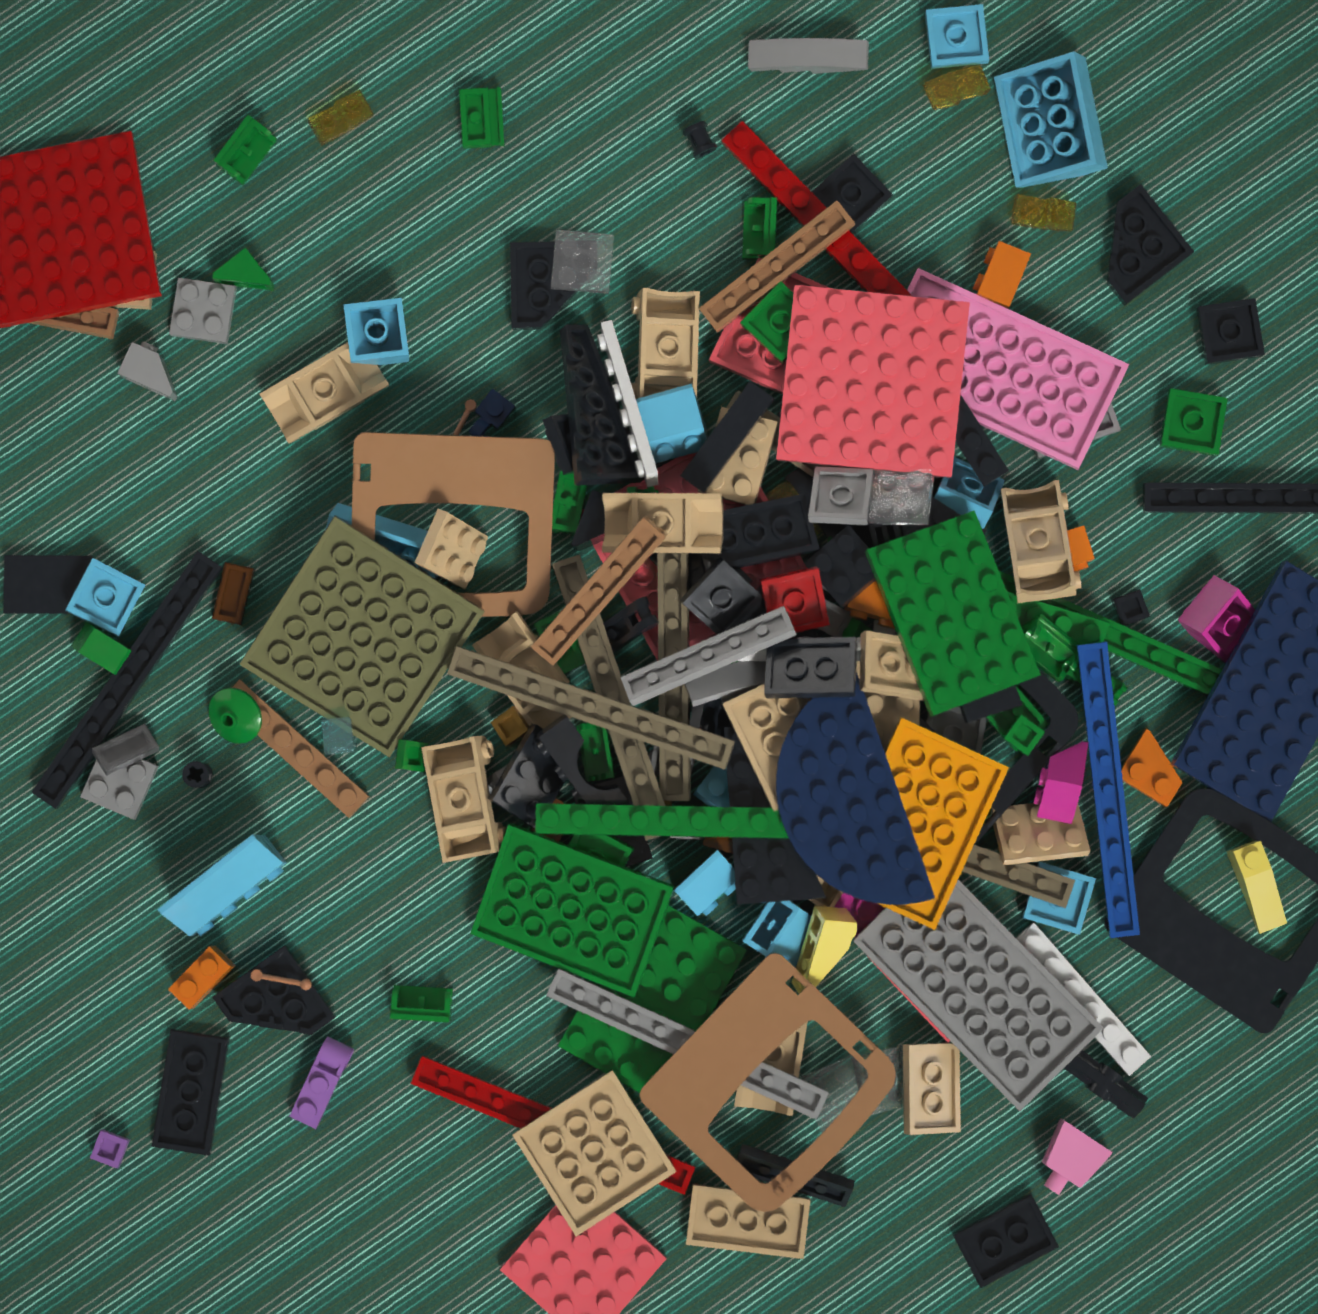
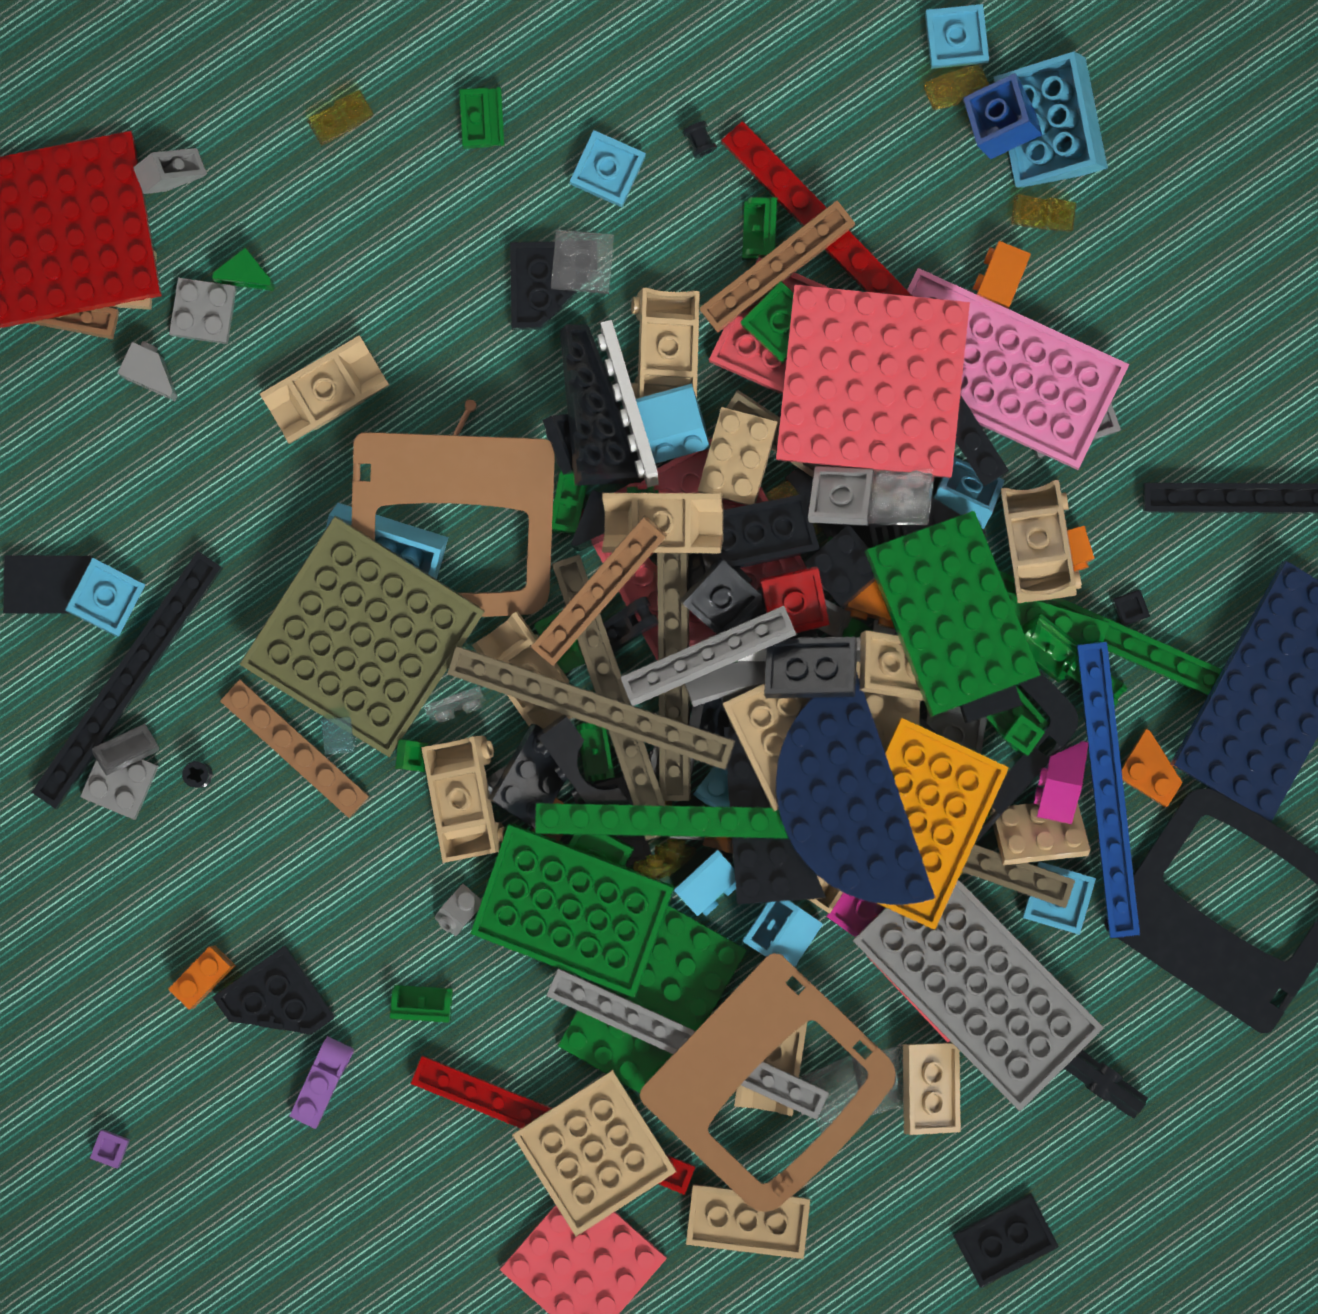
green slope [71,622,132,675] -> none
black tile [151,1029,230,1156] -> none
medium azure slope [157,834,287,937] -> none
green dish [209,688,262,744] -> none
reddish brown tile [212,562,255,626] -> none
green hinge [213,115,277,185] -> none
nougat hinge [251,969,312,990] -> none
medium azure slope [343,298,409,365] -> none
tan plate [414,509,488,589] -> none
dark blue plate [469,389,515,436] -> none
pearl gold plate [490,706,529,746] -> none
black tile [680,381,775,493] -> none
black plate [736,1144,855,1207] -> none
light grey slope [748,38,869,74] -> none
light yellow slope [791,906,857,993] -> none
black plate [812,153,893,234] -> none
white plate [1016,923,1151,1076] -> none
bright pink torso [1042,1119,1112,1195] -> none
black plate [1107,184,1194,306] -> none
green plate [1159,388,1228,456] -> none
dark pink slope [1178,575,1255,663] -> none
black plate [1196,298,1265,365] -> none
light yellow slope [1226,841,1287,934] -> none
none -> light grey slope [133,148,207,194]
none -> clear plate [424,686,487,723]
none -> light grey bracket [434,884,482,936]
none -> medium azure plate [570,130,646,207]
none -> clear yellow slope [633,839,696,880]
none -> blue slope [963,73,1042,159]

